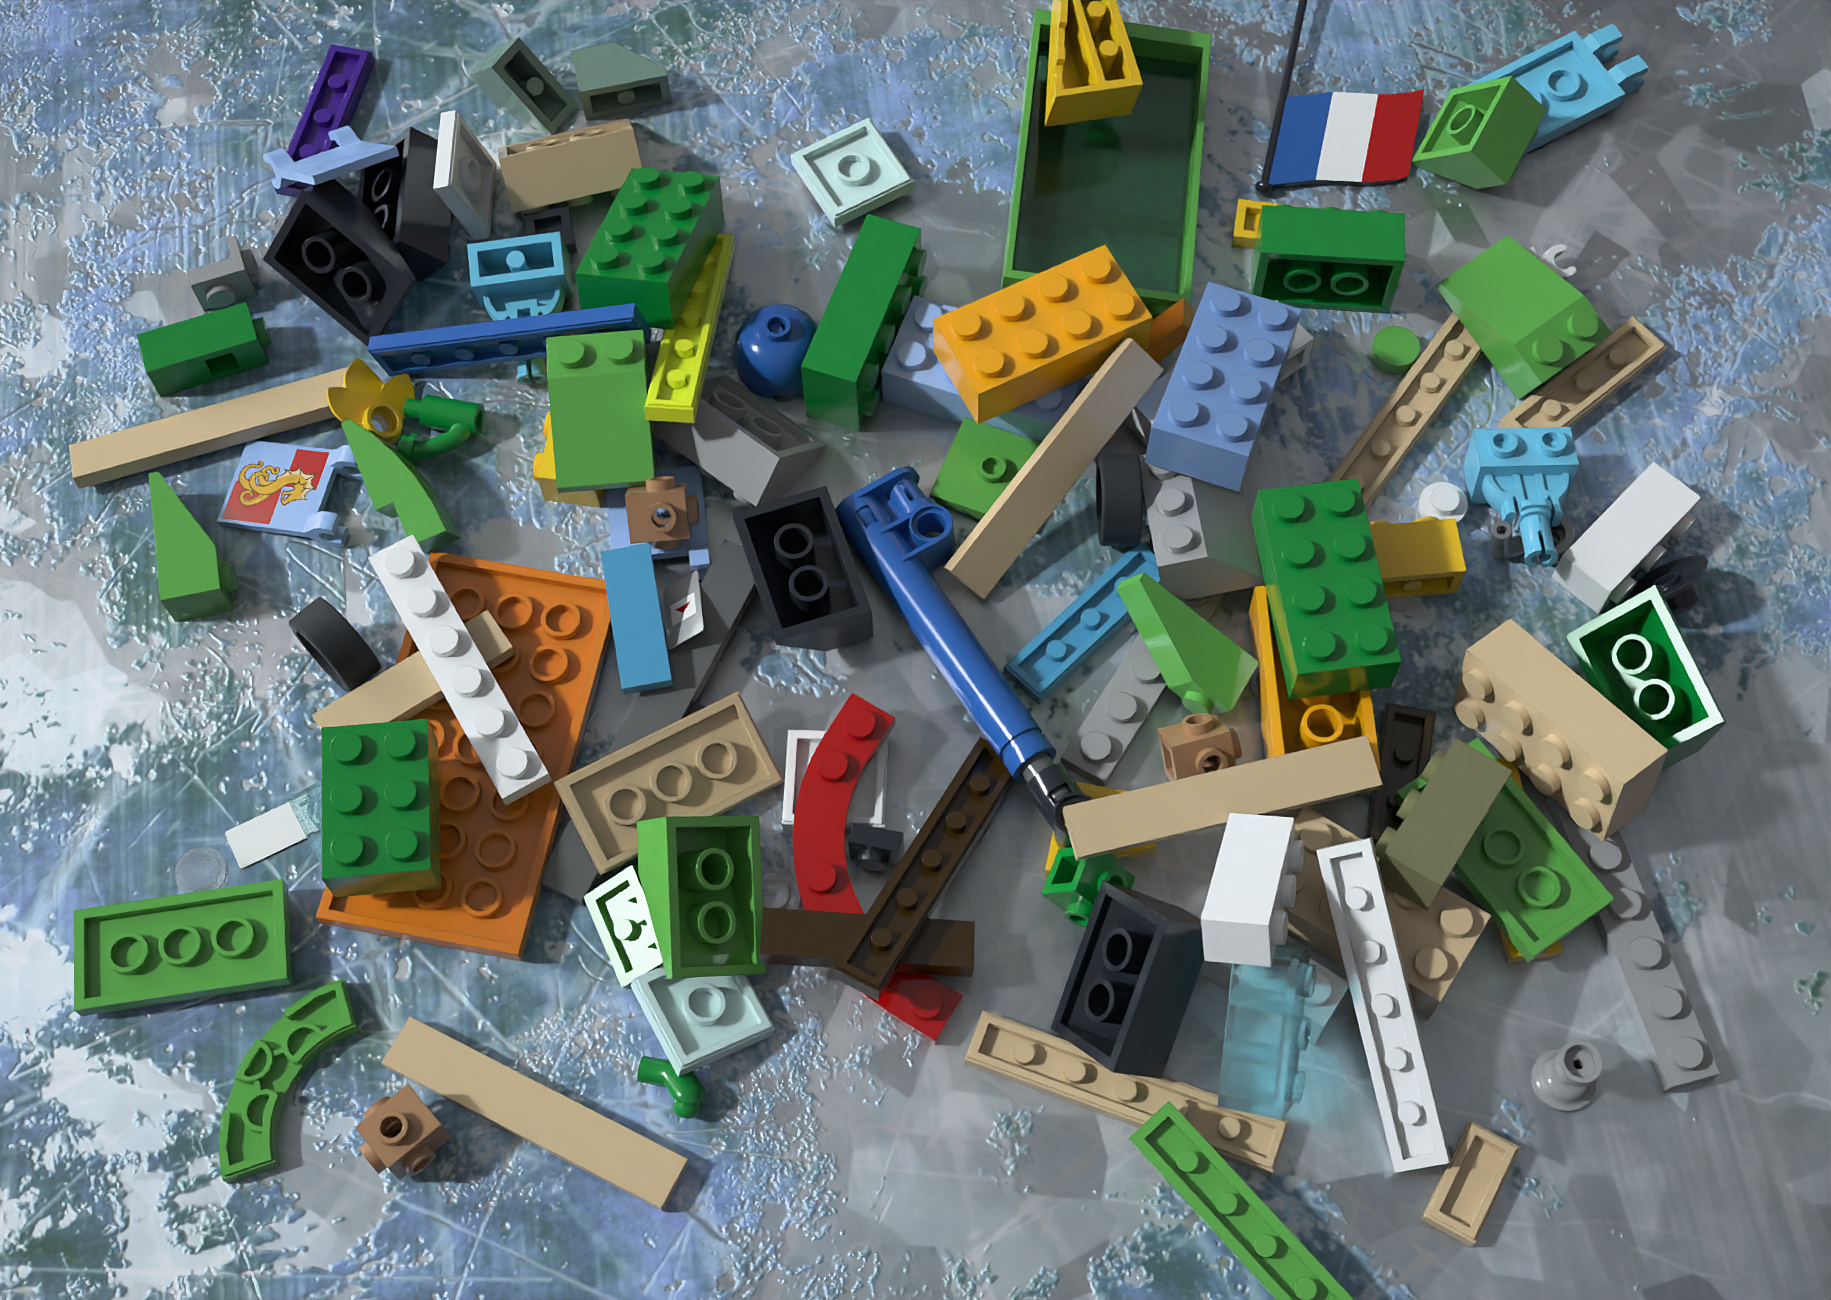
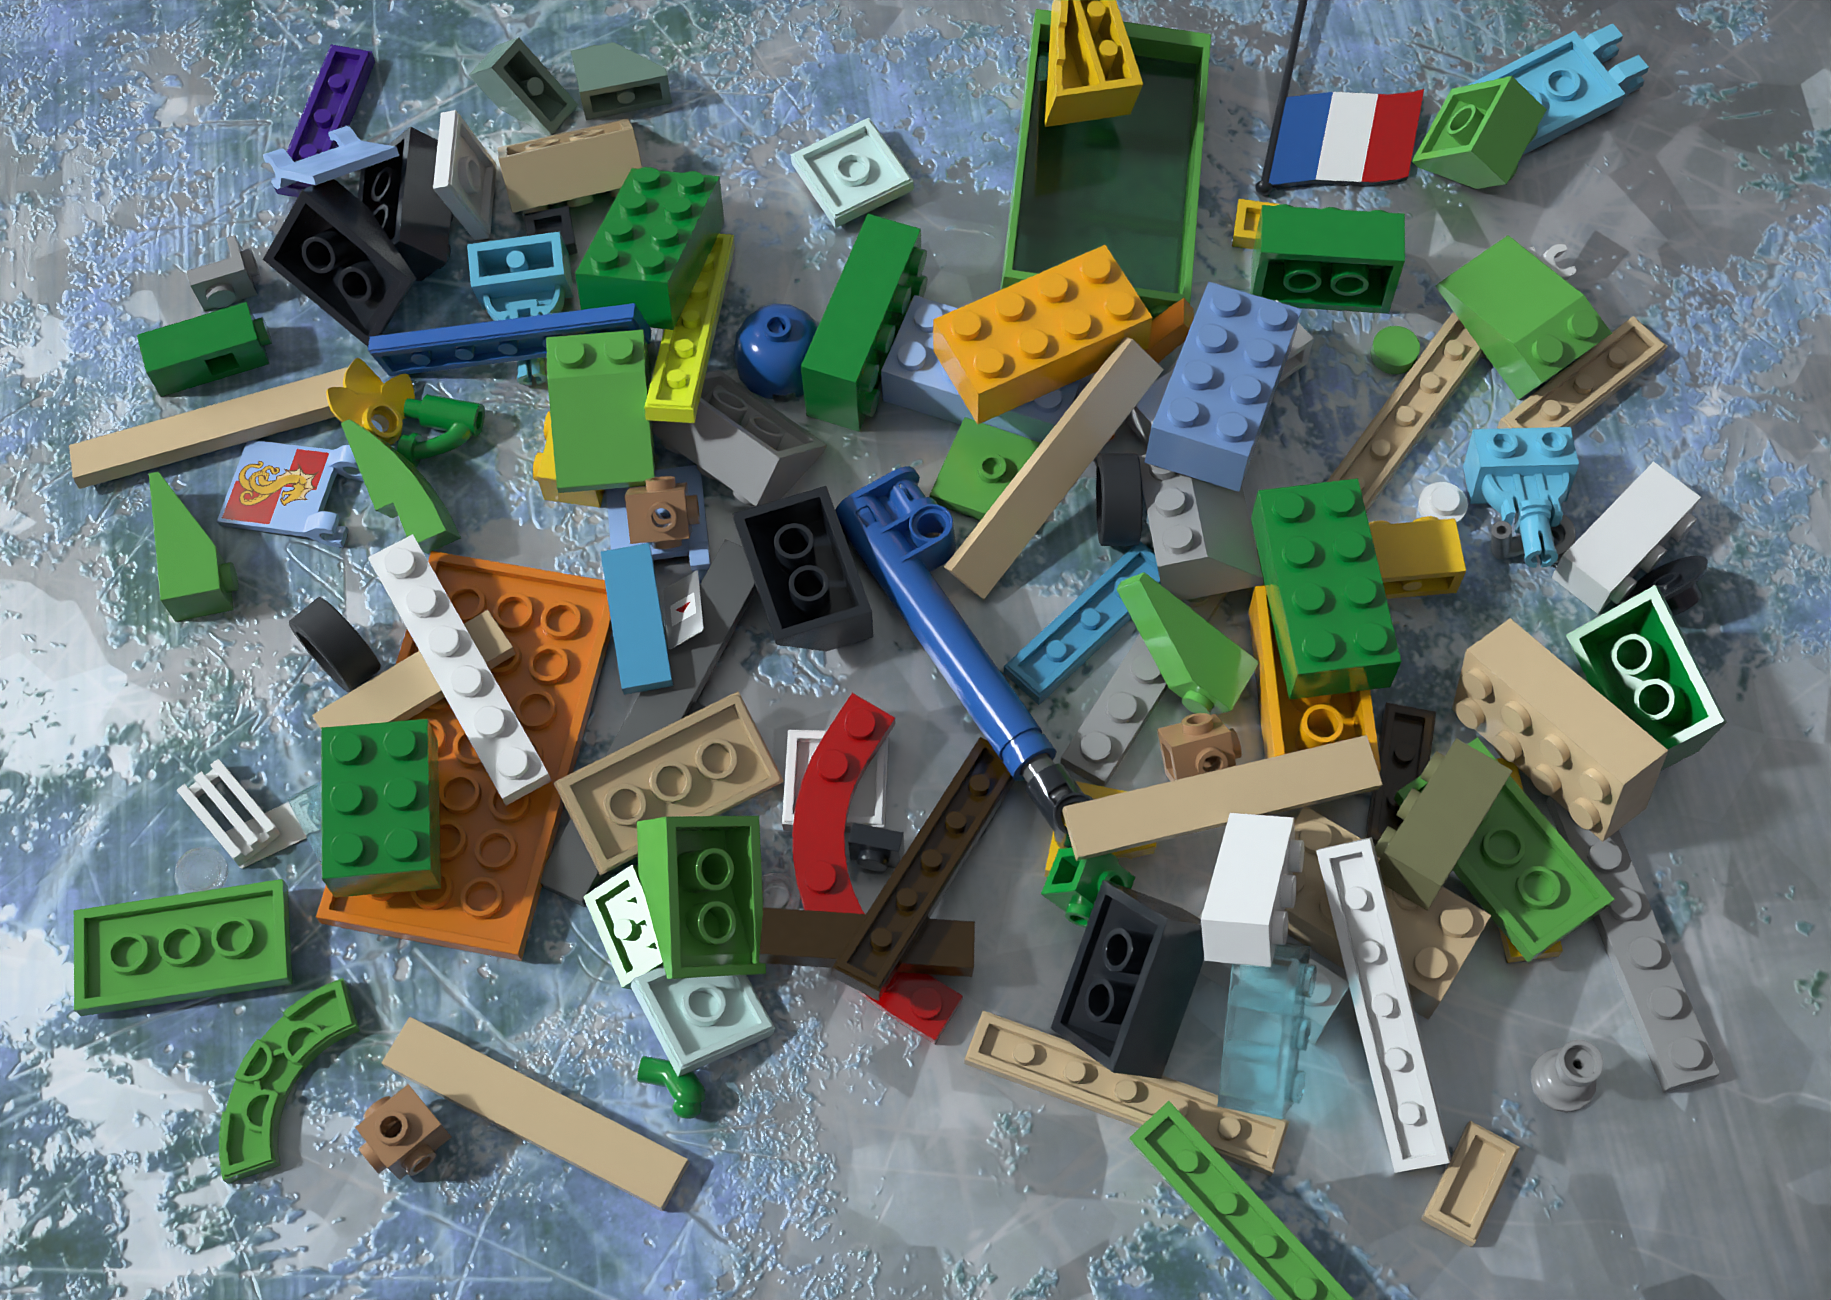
none -> white tile [177,759,281,867]

